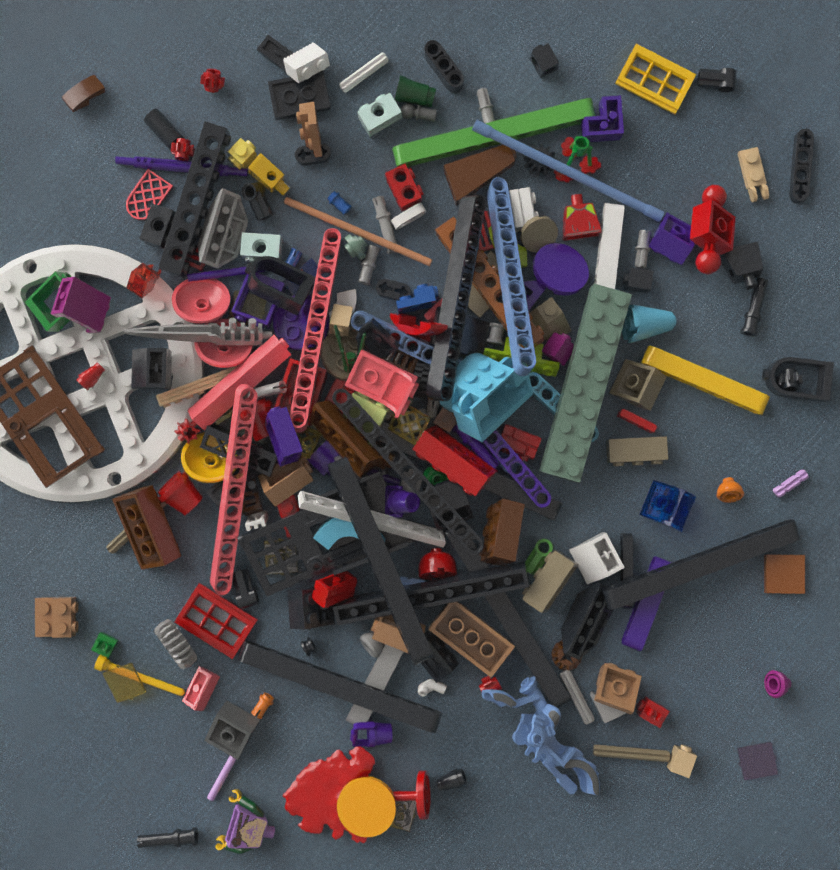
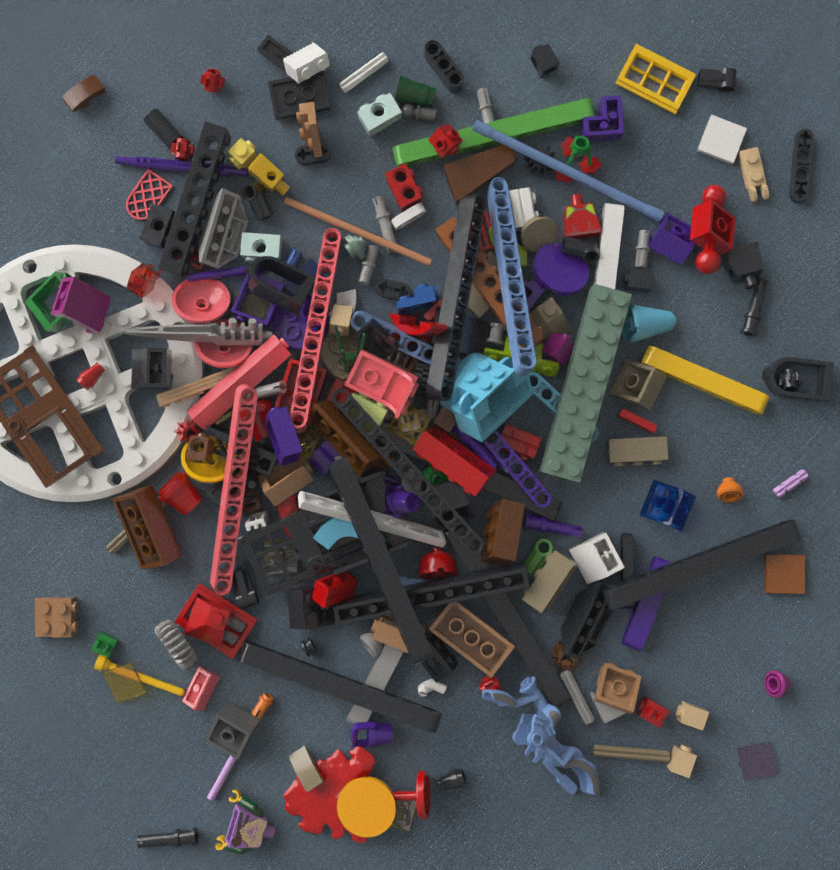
blue pin [327,191,352,215] -> none
none -> red slope [184,597,234,647]
none -> reddish brown brick [186,433,215,464]
none -> dark tan slope [289,745,324,792]
none -> red brick [428,123,463,158]
none -> dark purple pin [523,513,583,538]
none -> black piece [561,236,600,264]
none -> tan brick [676,701,709,731]
none -> white tile [697,115,747,165]

